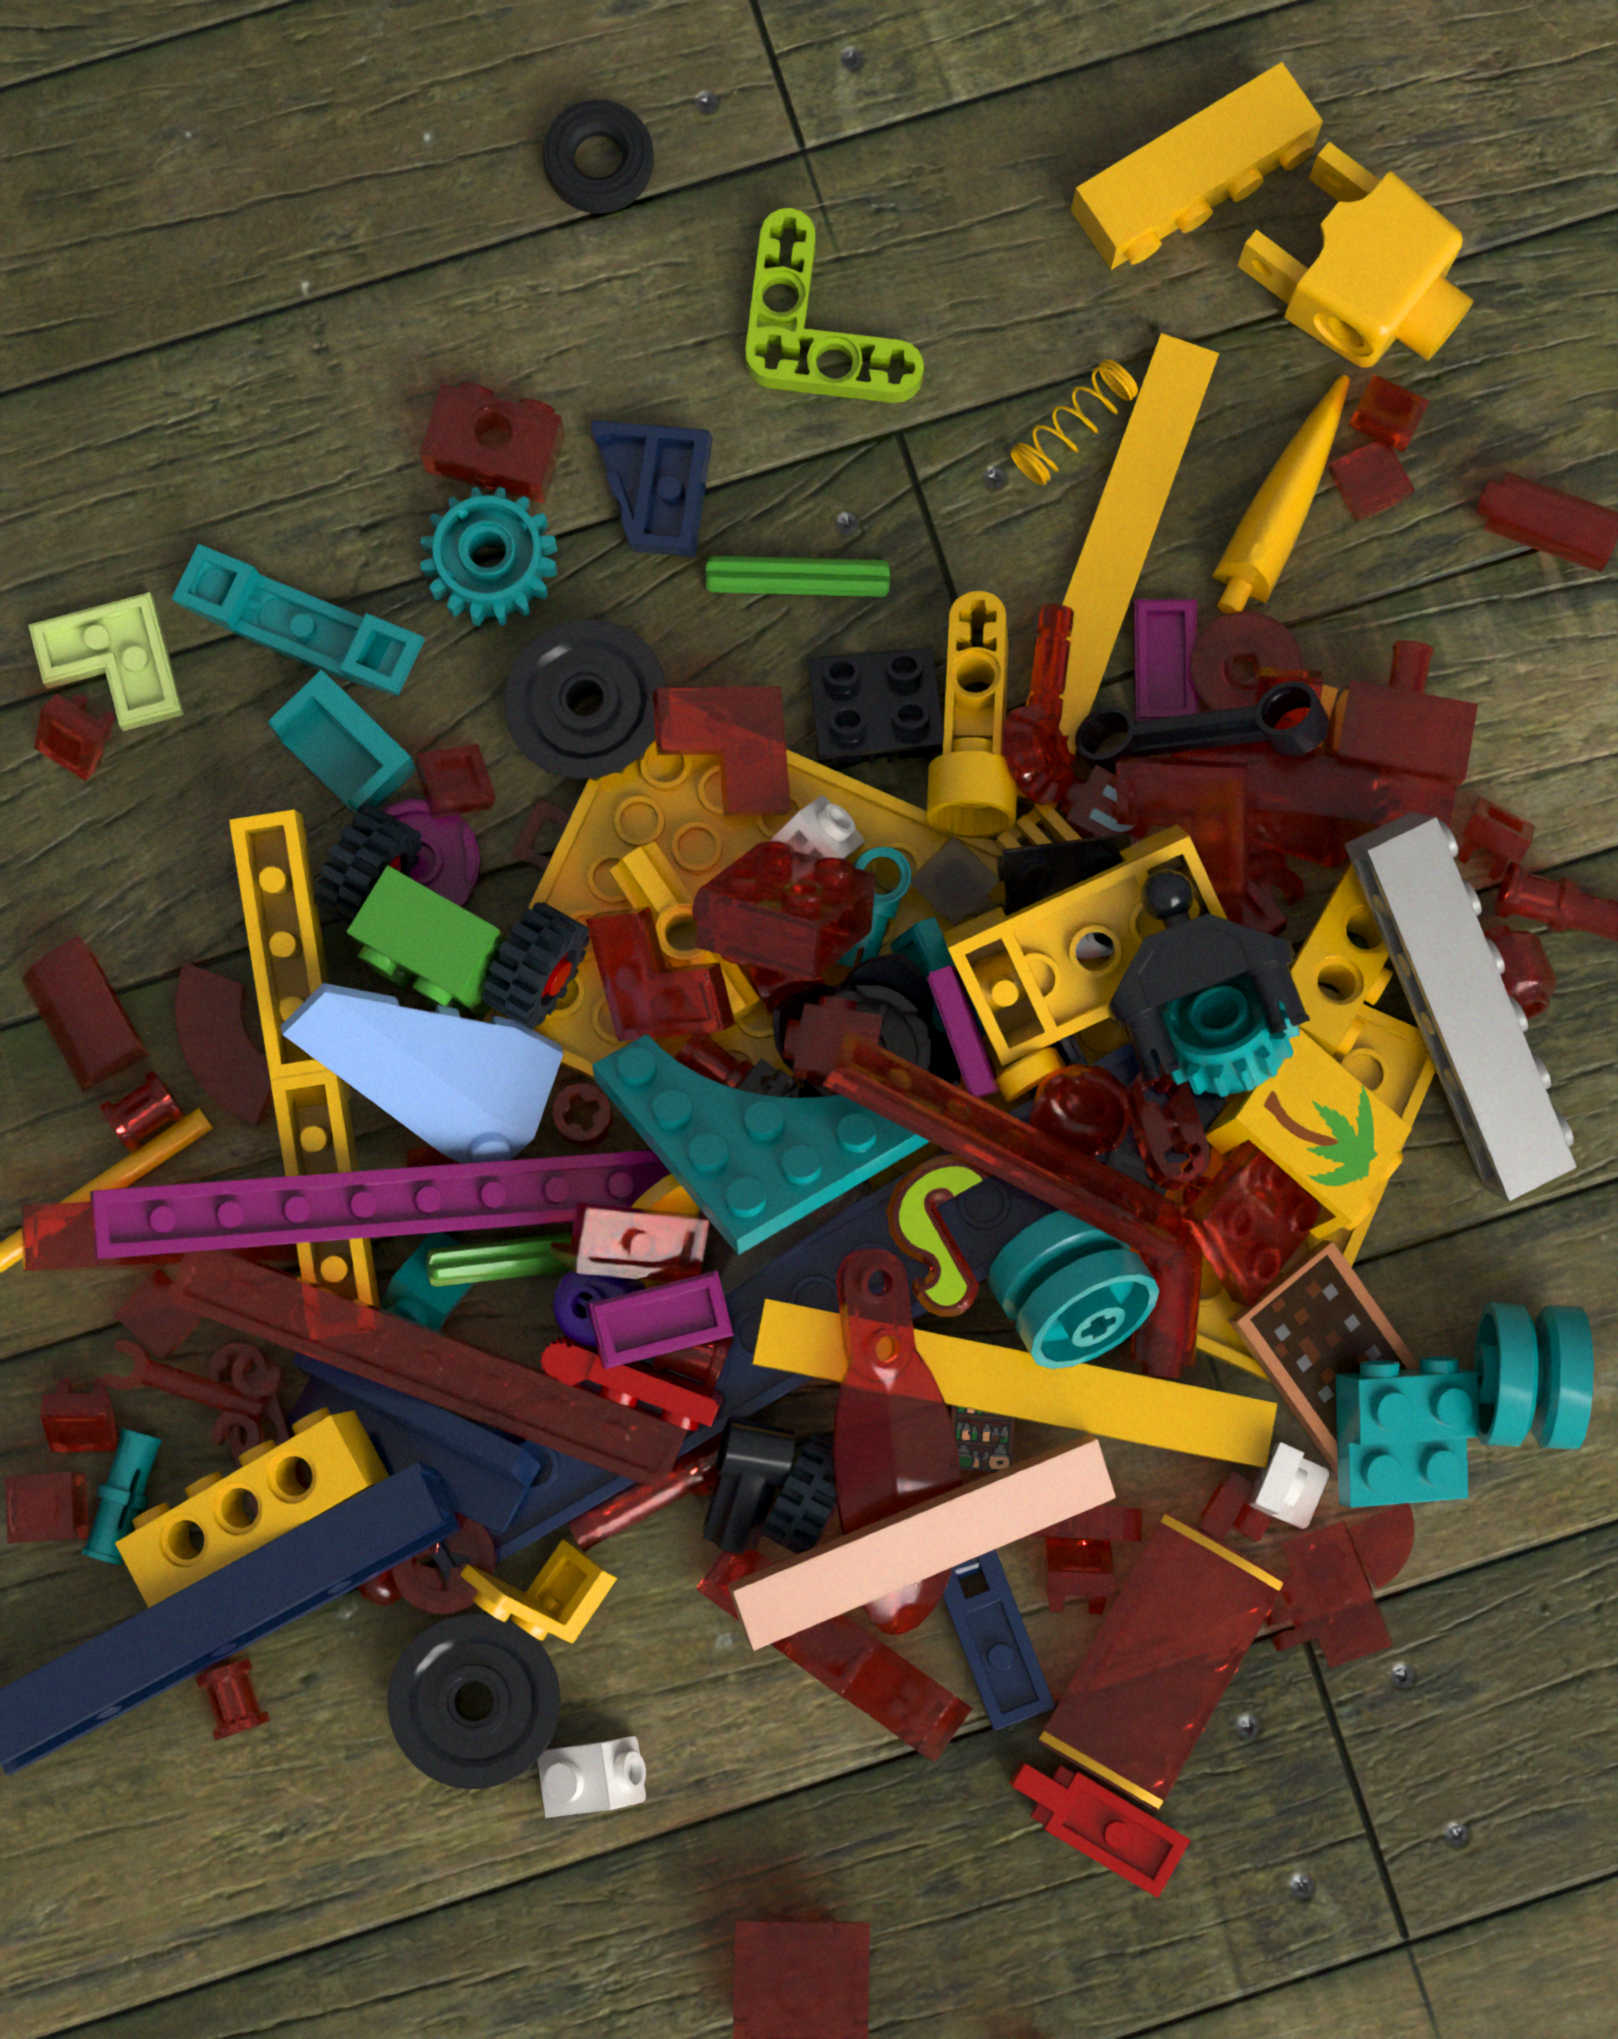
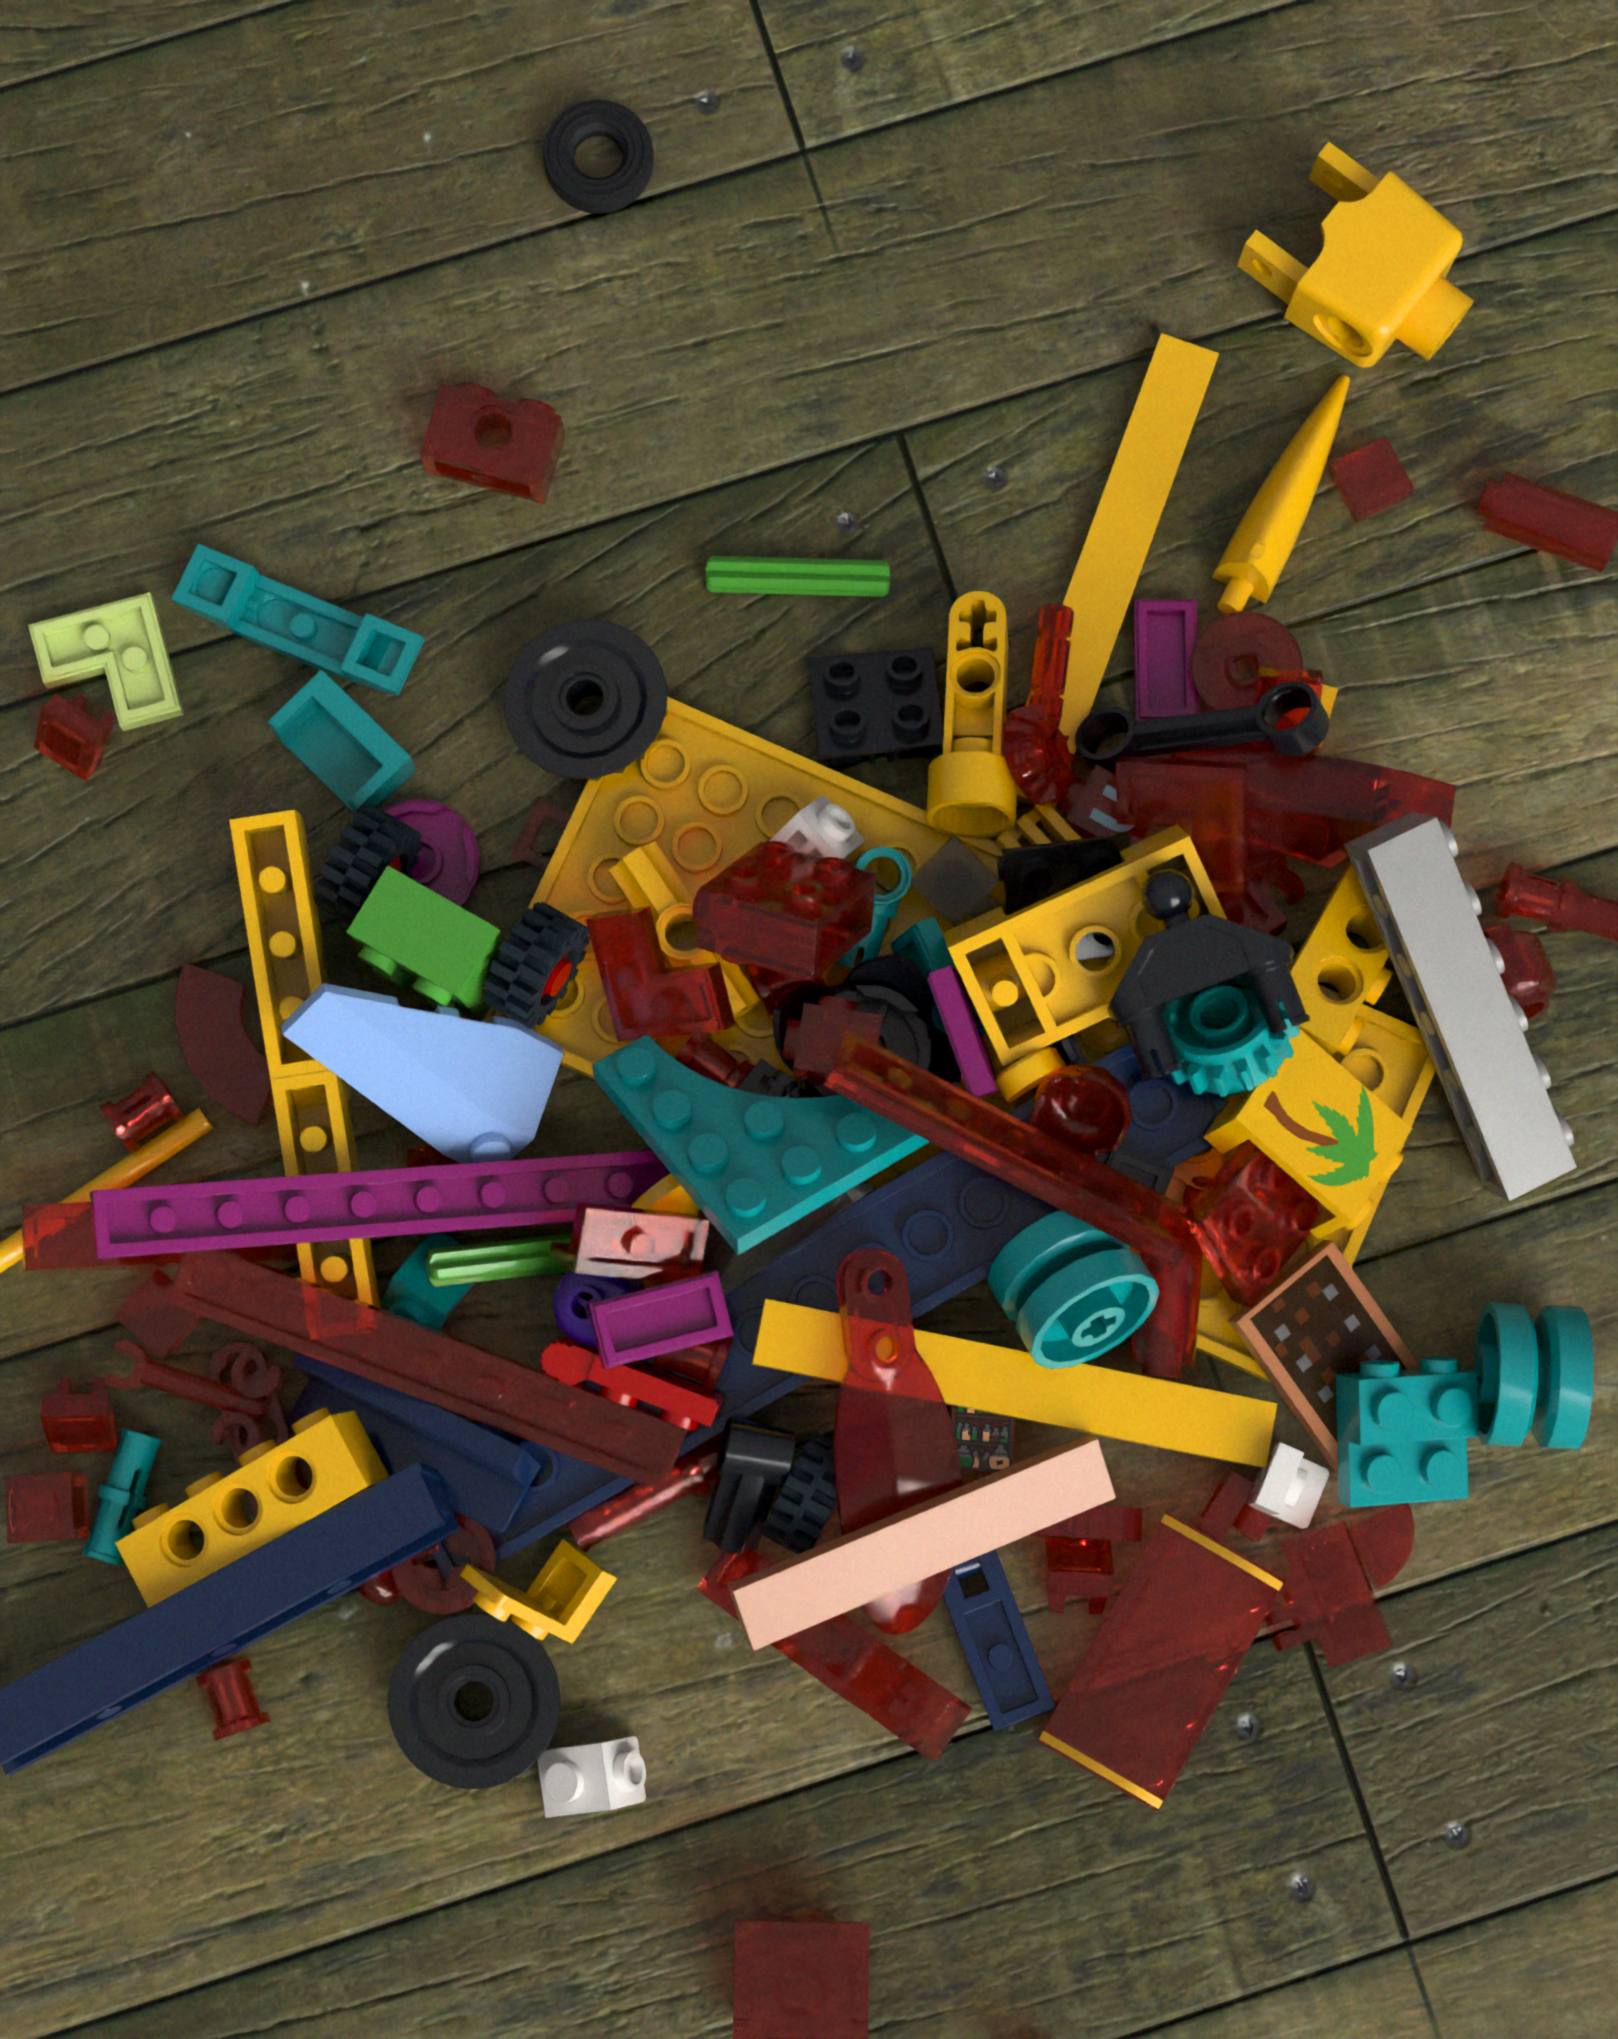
clear red brick [22,936,150,1093] -> none
clear red tile [415,744,496,819] -> none
teal gear [420,487,558,626] -> none
clear red bush [552,1083,613,1148] -> none
dark blue wing [591,420,713,557] -> none
clear red tile [652,686,791,817] -> none
lime beam [745,208,924,403] -> none
animal [886,1154,994,1316] -> none
red hinge [1008,1761,1191,1898] -> none
yellow piece [1011,359,1138,486] -> none
yellow brick [1071,62,1323,270] -> none
clear red beam [1124,1064,1211,1191] -> none
clear red brick [1319,640,1478,806] -> none
clear red tile [1348,375,1429,453] -> none
clear red tile [1459,796,1535,880] -> none

